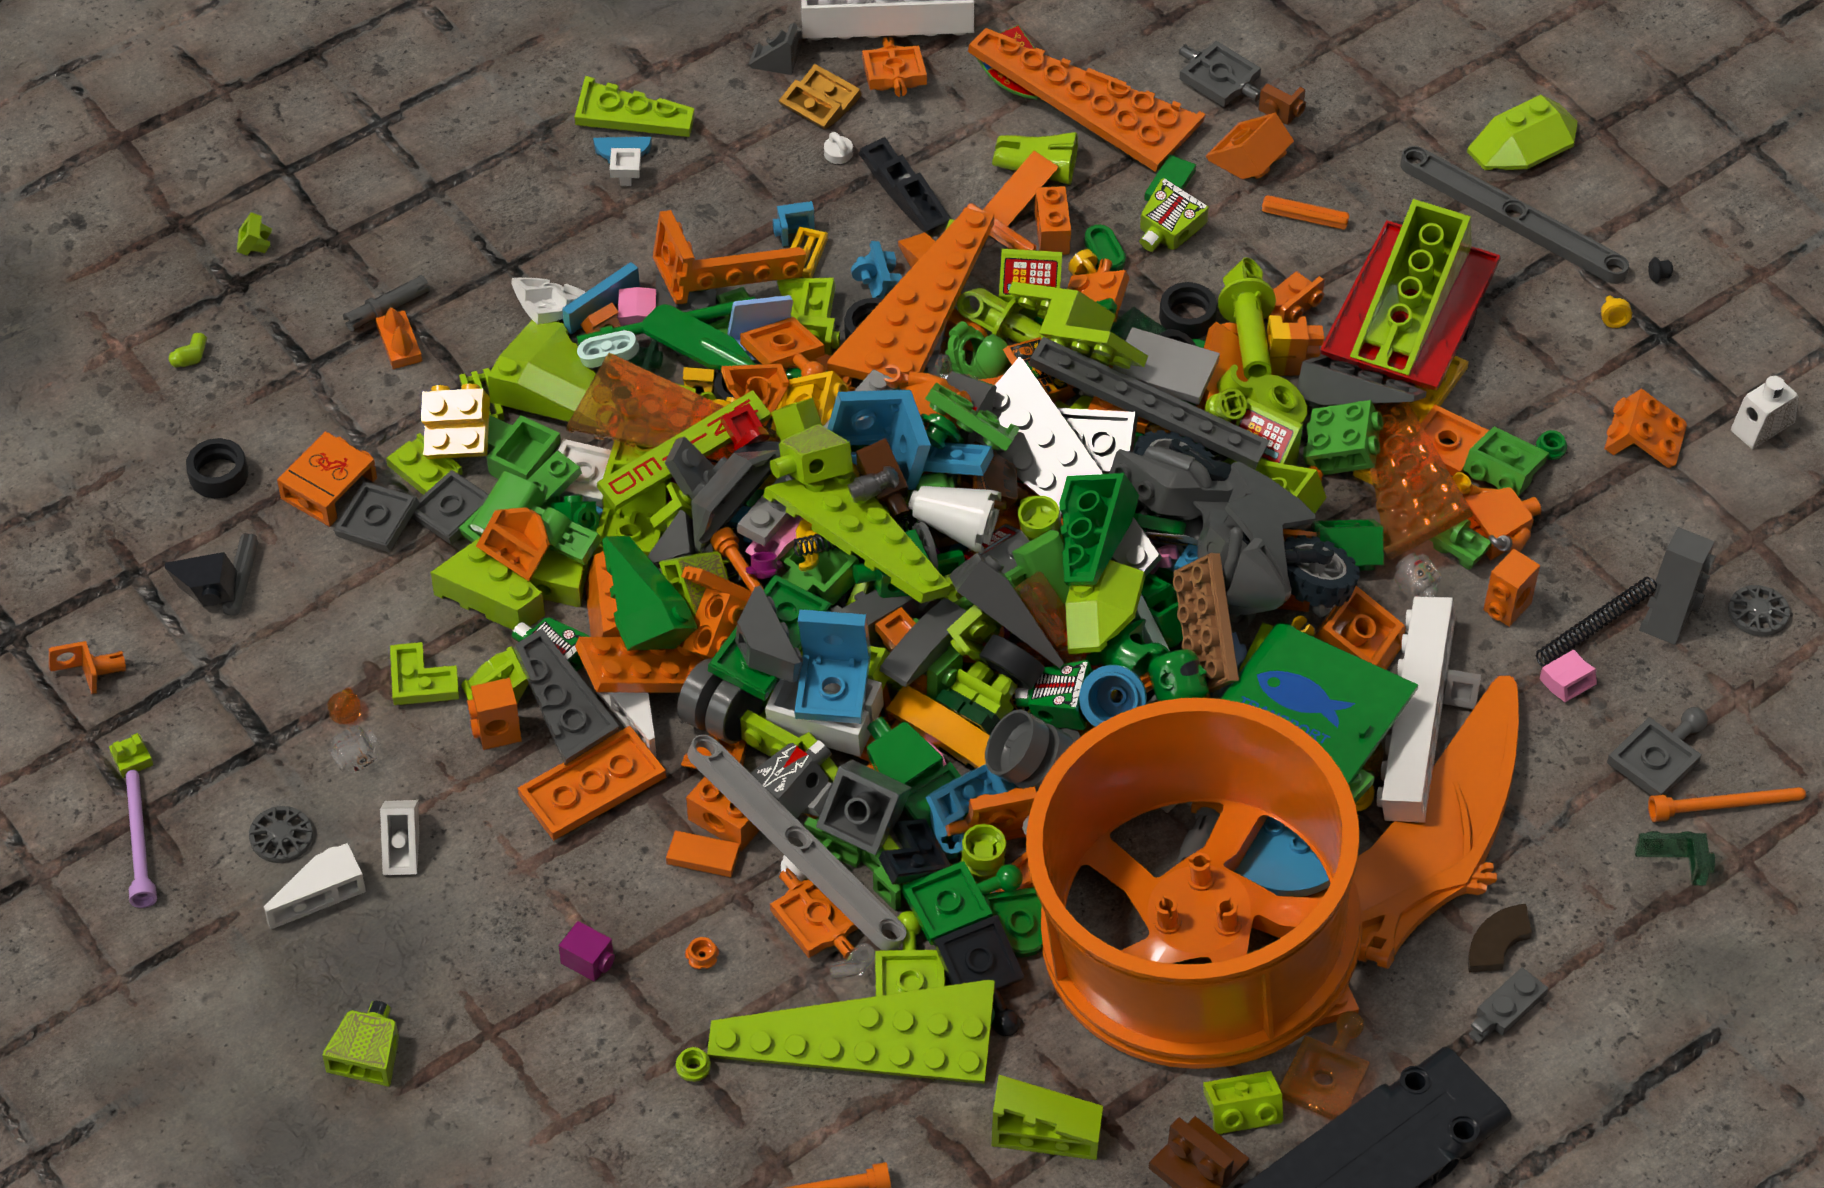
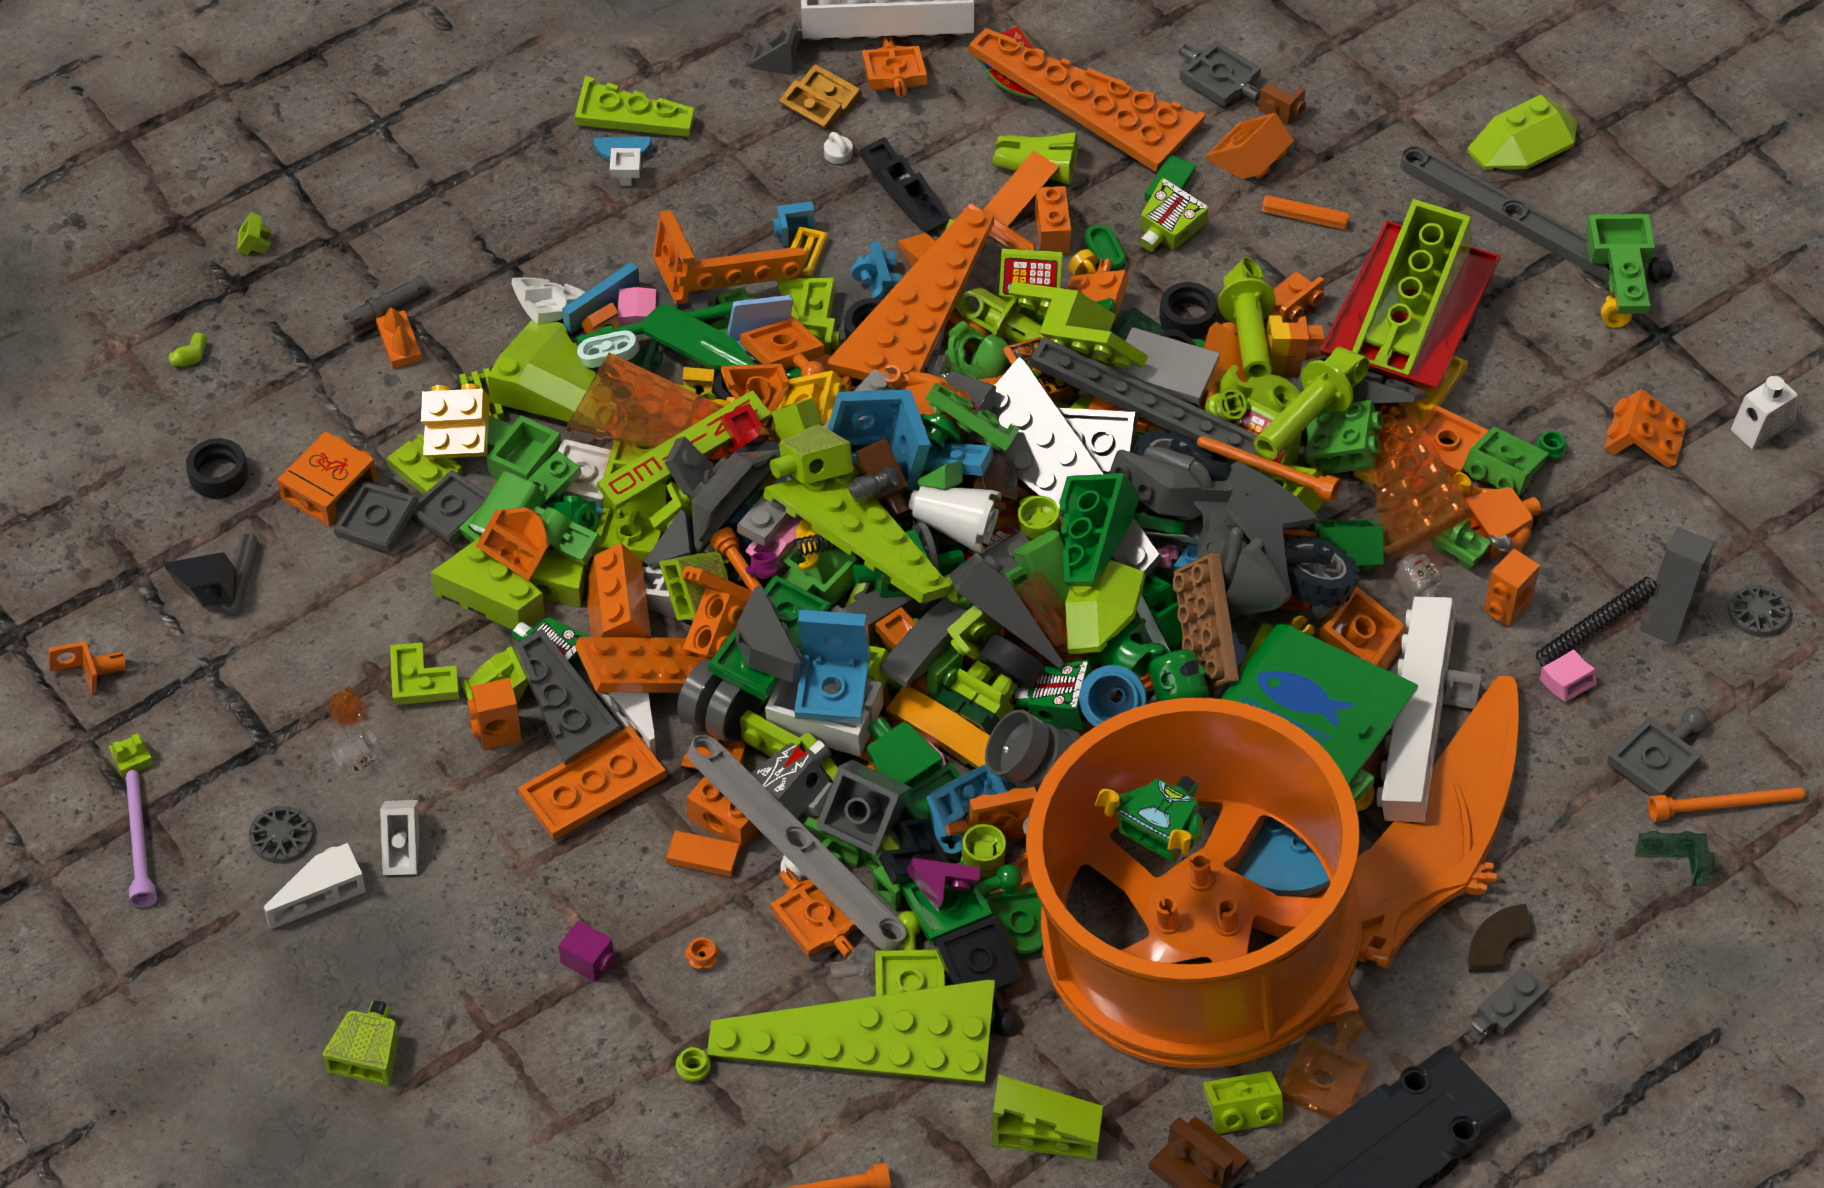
green wedge [602,536,698,651] -> none
none -> magenta slope [907,858,981,910]
none -> bright green slope [918,460,963,490]
none -> green torso [1094,776,1203,863]
none -> orange piece [1197,436,1341,503]
none -> lime piece [1254,347,1369,460]
none -> bright green plate [1586,214,1655,314]

